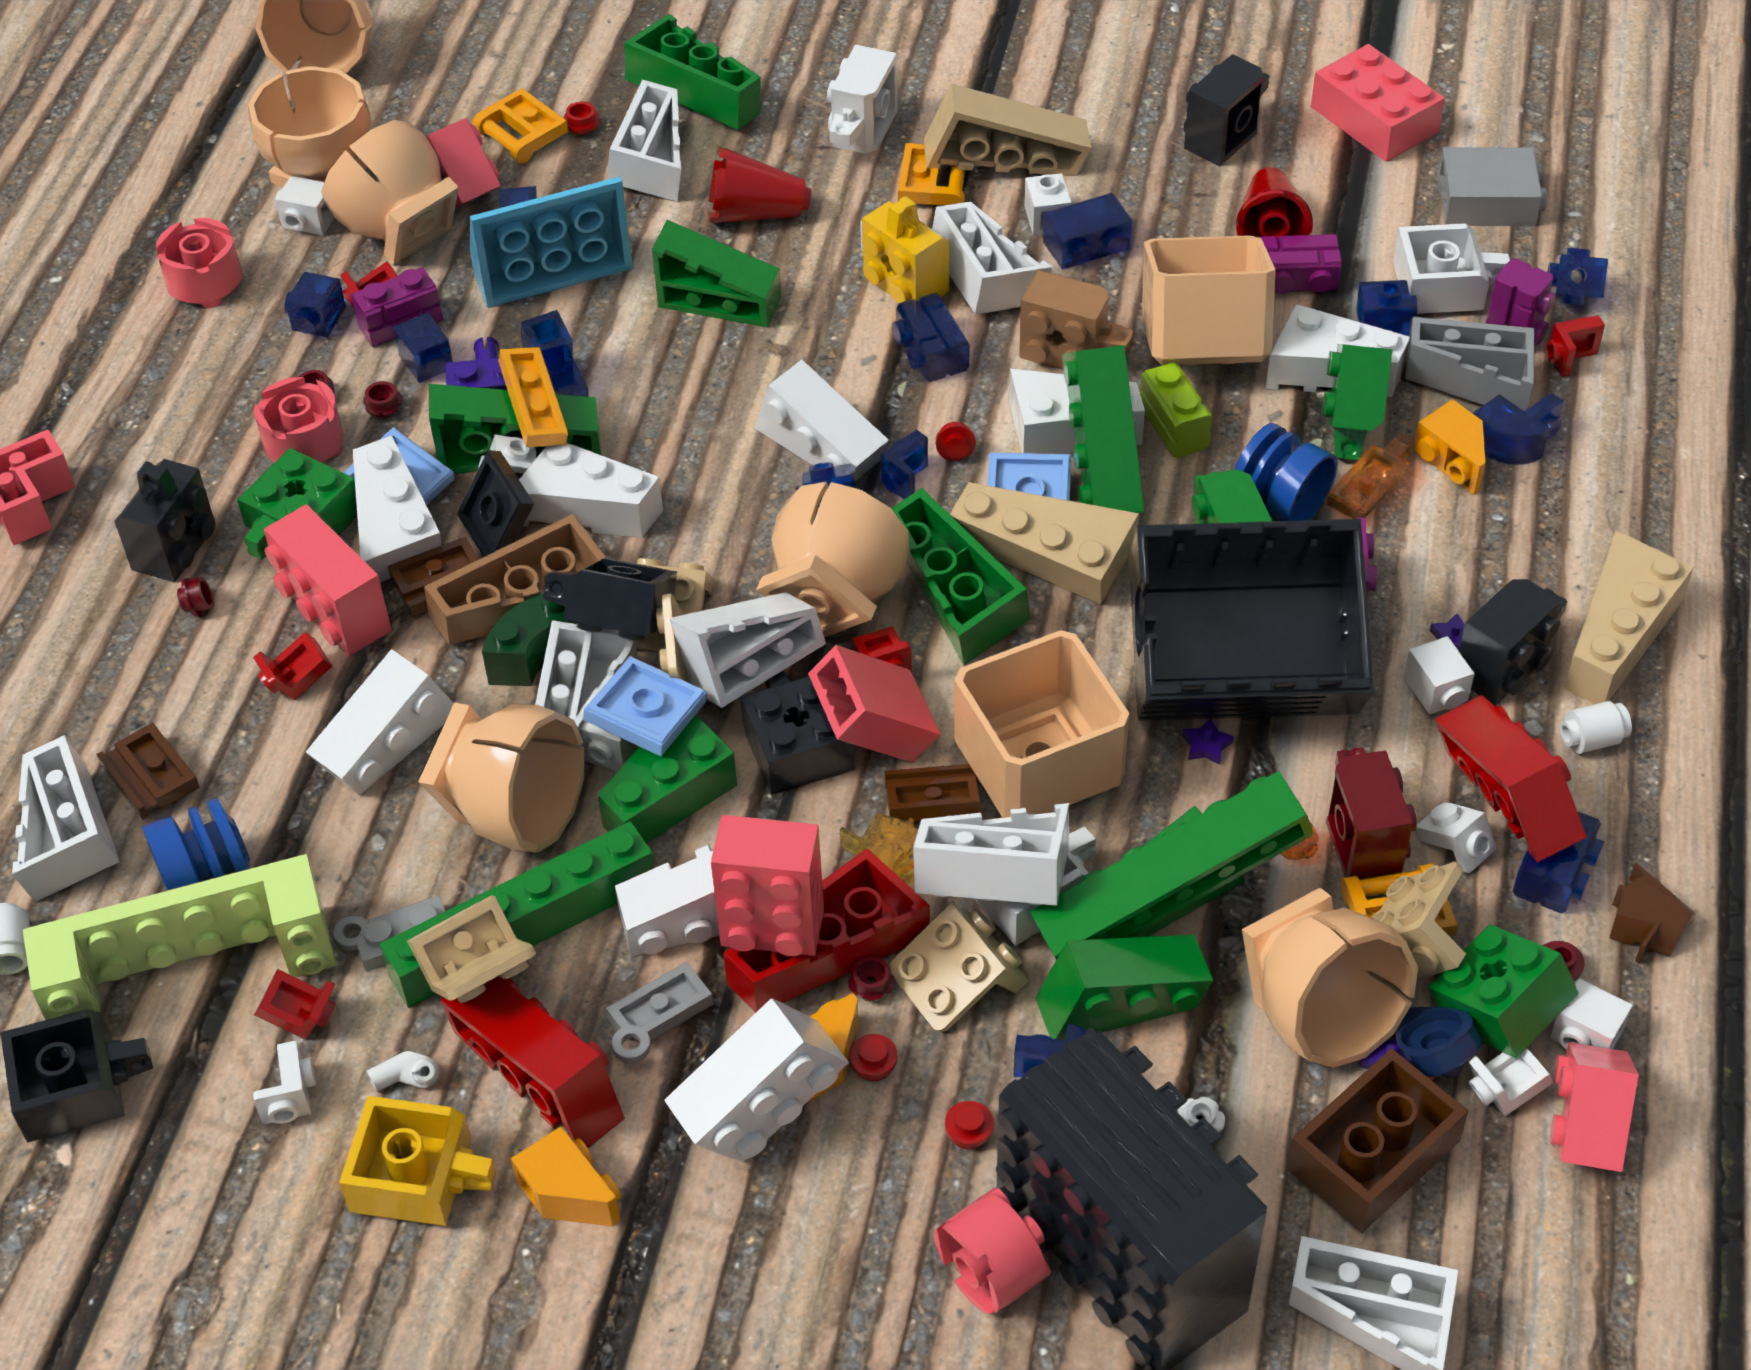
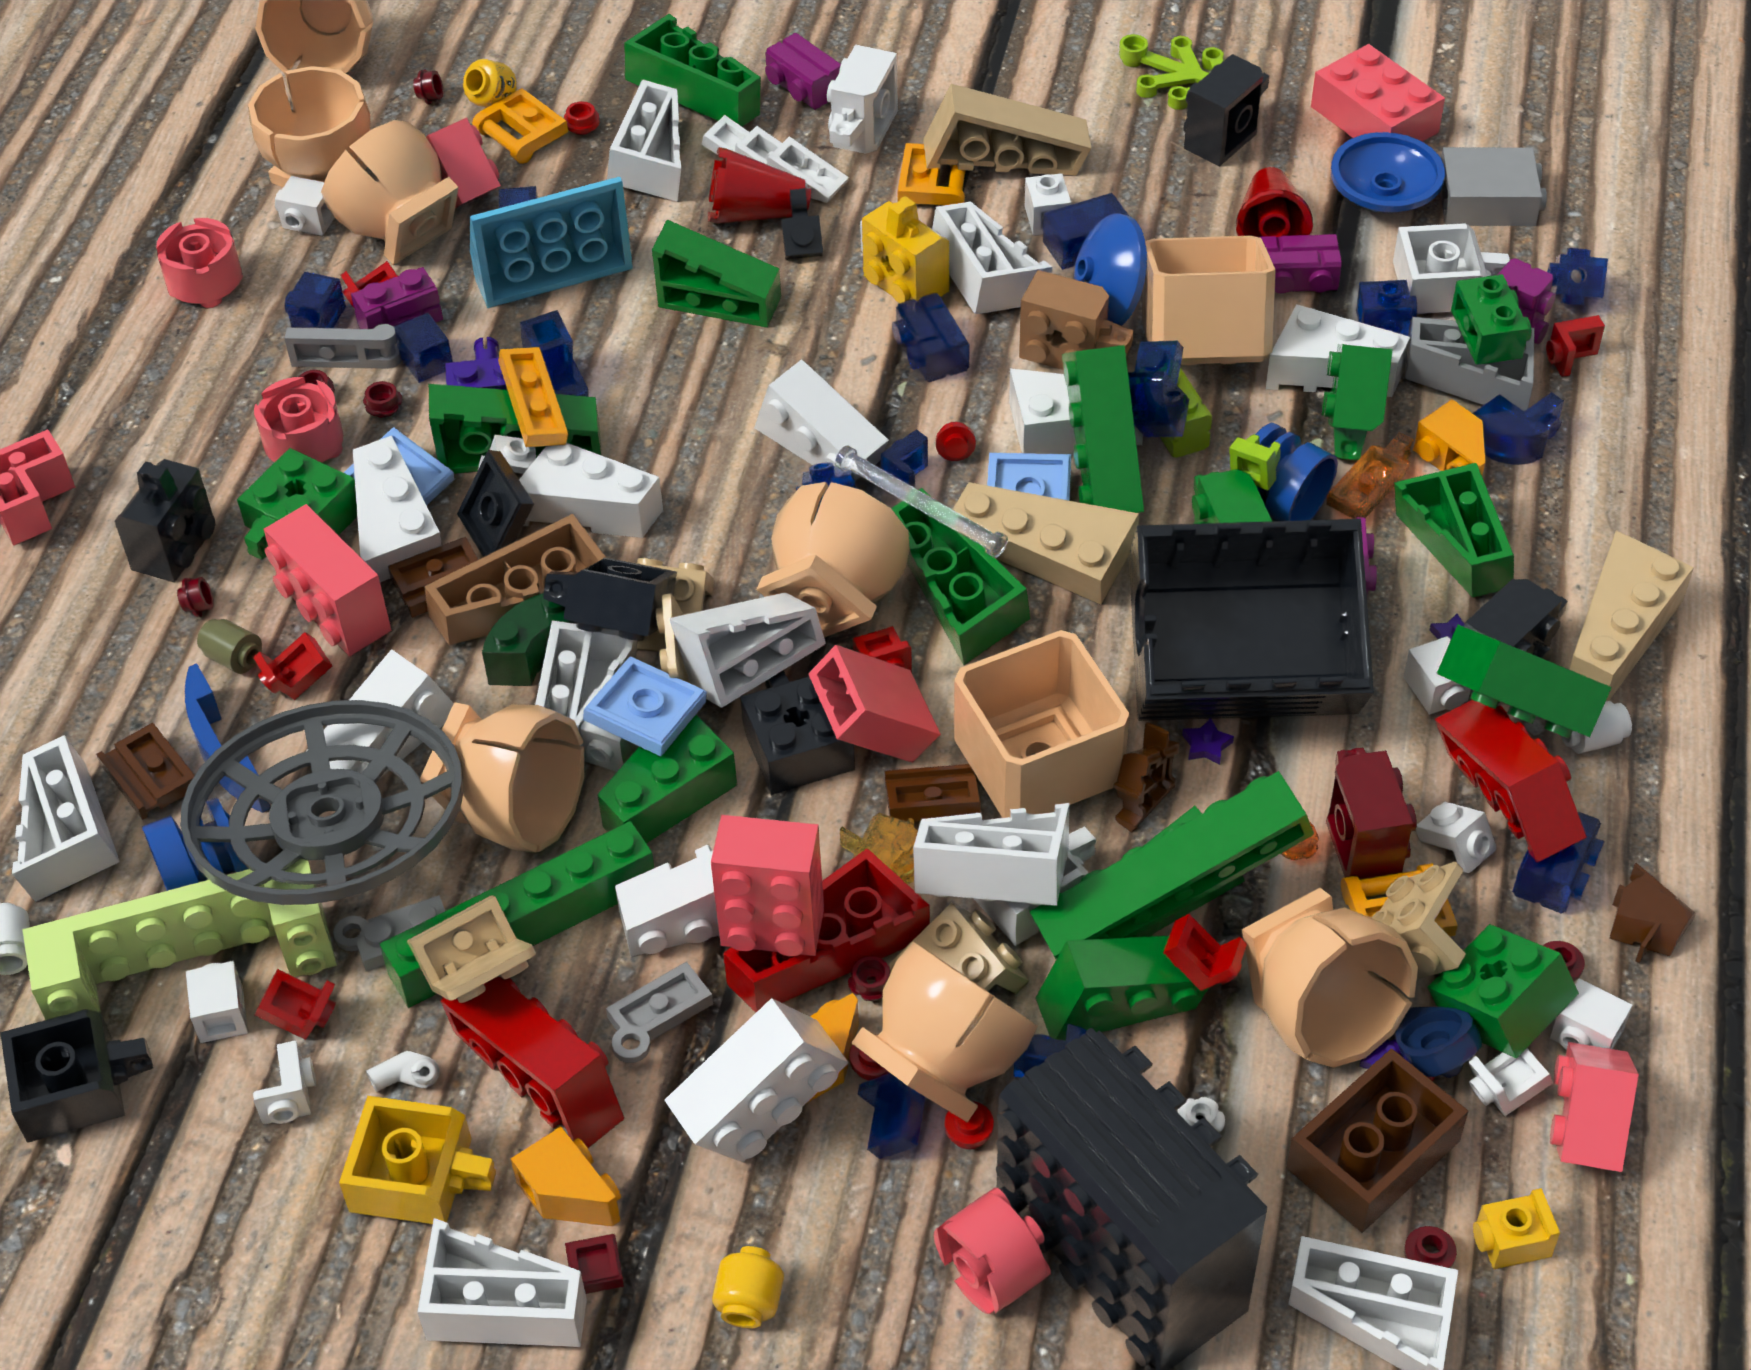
none -> dark grey dish [180,700,464,905]
none -> blue slope [185,663,271,813]
none -> white brick [186,961,248,1043]
none -> olive brick [197,619,262,674]
none -> light grey plate [284,324,401,369]
none -> dark red plate [413,69,443,105]
none -> white wedge [417,1218,587,1347]
none -> yellow head [463,59,517,108]
none -> dark red tile [565,1233,624,1294]
none -> white slope [701,115,849,203]
none -> yellow head [712,1246,784,1328]
none -> magenta brick [765,32,841,110]
none -> black plate [781,188,823,260]
none -> clear bar [835,445,1008,558]
none -> light nougat plate [852,942,1038,1122]
none -> clear blue bracket [857,1073,925,1159]
none -> blue dish [1074,213,1147,326]
none -> reddish brown piece [1113,722,1180,833]
none -> lime plant [1119,34,1224,110]
none -> clear blue brick [1128,340,1190,437]
none -> red bracket [1163,914,1247,991]
none -> lime tile [1229,434,1280,490]
none -> blue dish [1331,132,1445,213]
none -> green wedge [1394,463,1514,598]
none -> dark red plate [1404,1226,1457,1268]
none -> green wedge [1436,624,1612,739]
none -> green brick [1451,274,1532,365]
none -> yellow brick [1473,1188,1560,1269]

